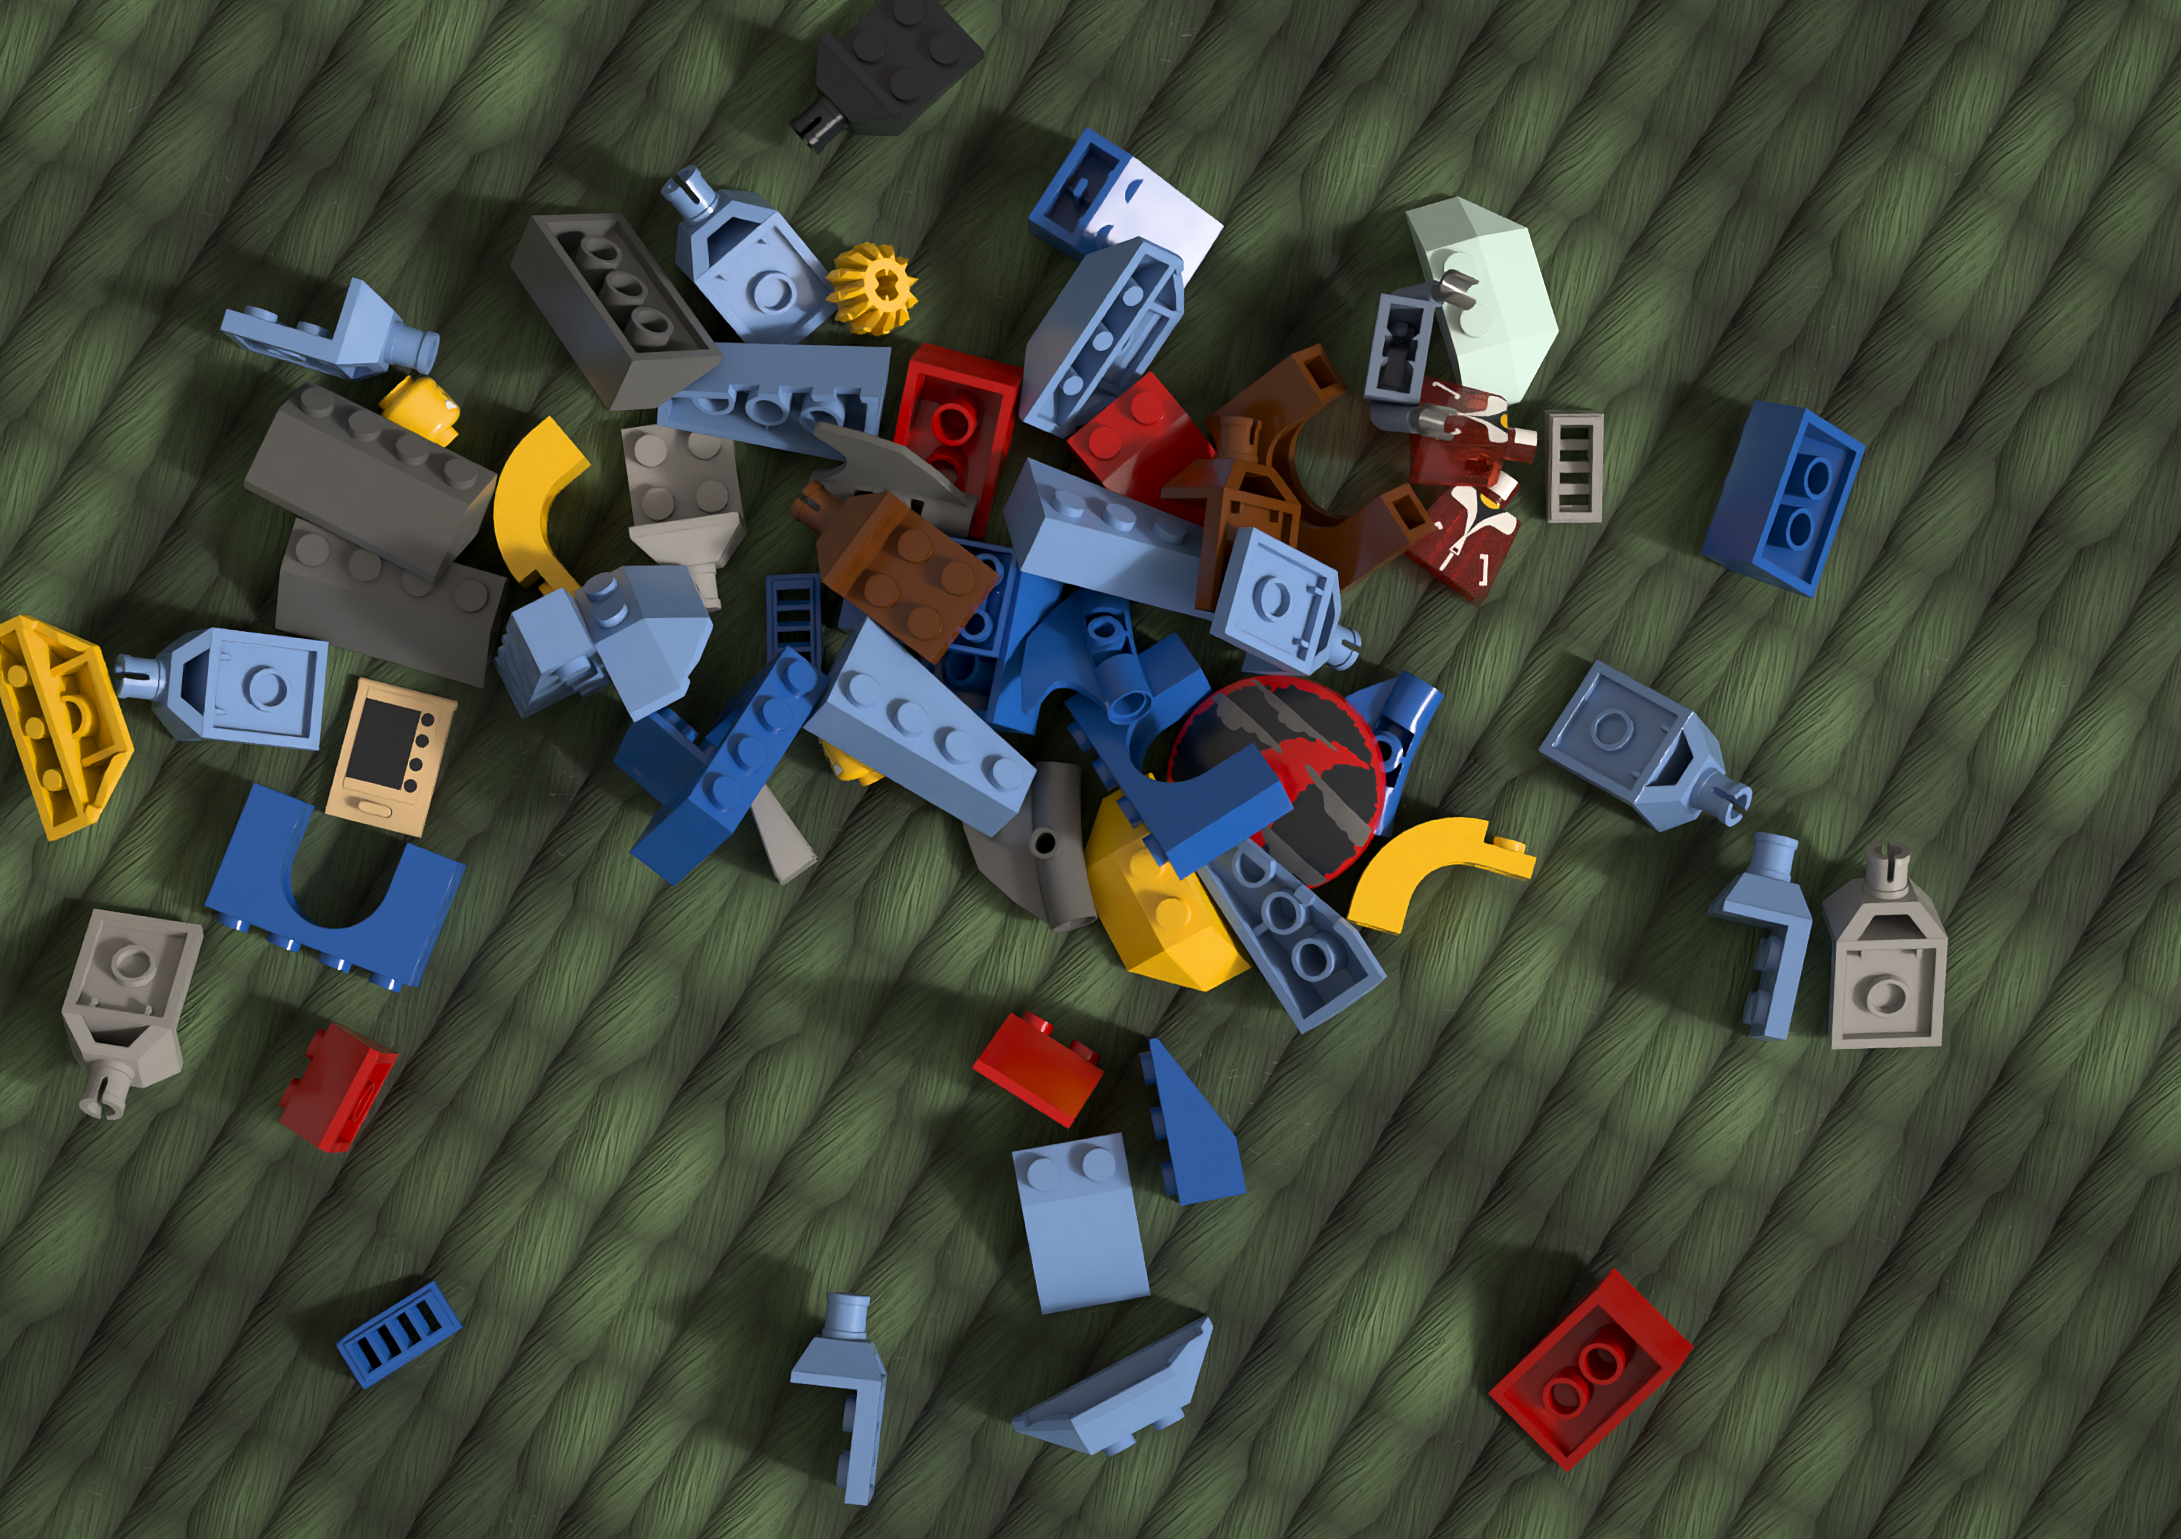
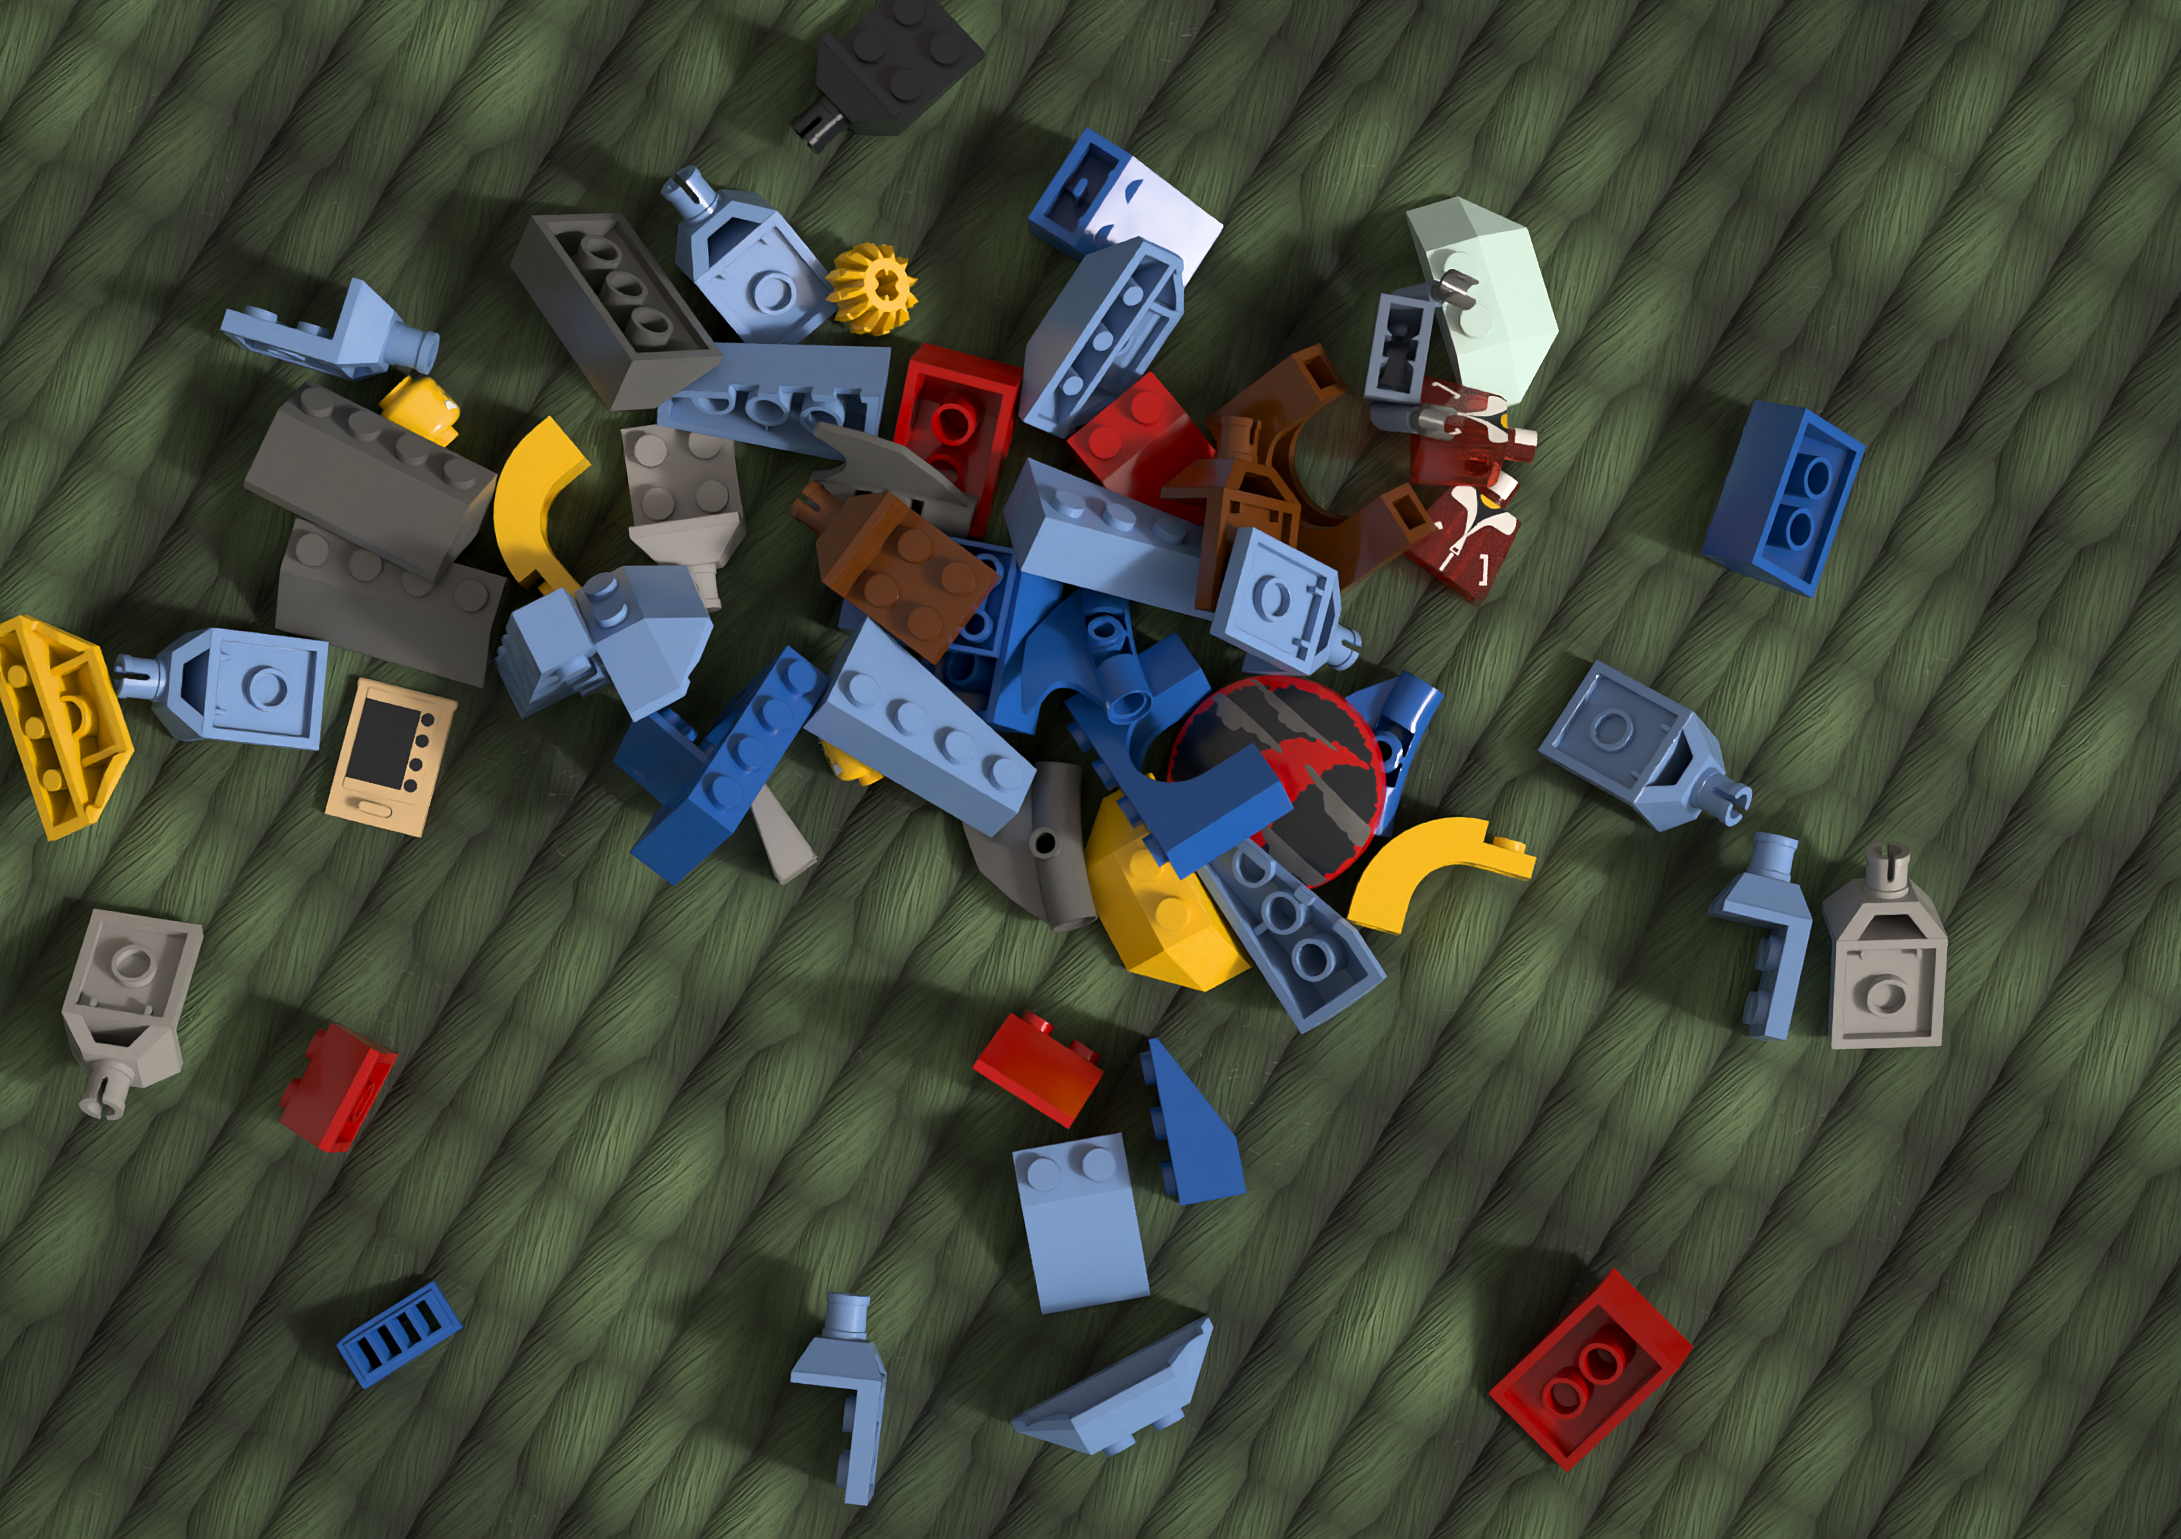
blue arch [204,783,467,993] -> none
blue slope [766,573,825,674] -> none
light grey slope [1544,410,1604,523] -> none

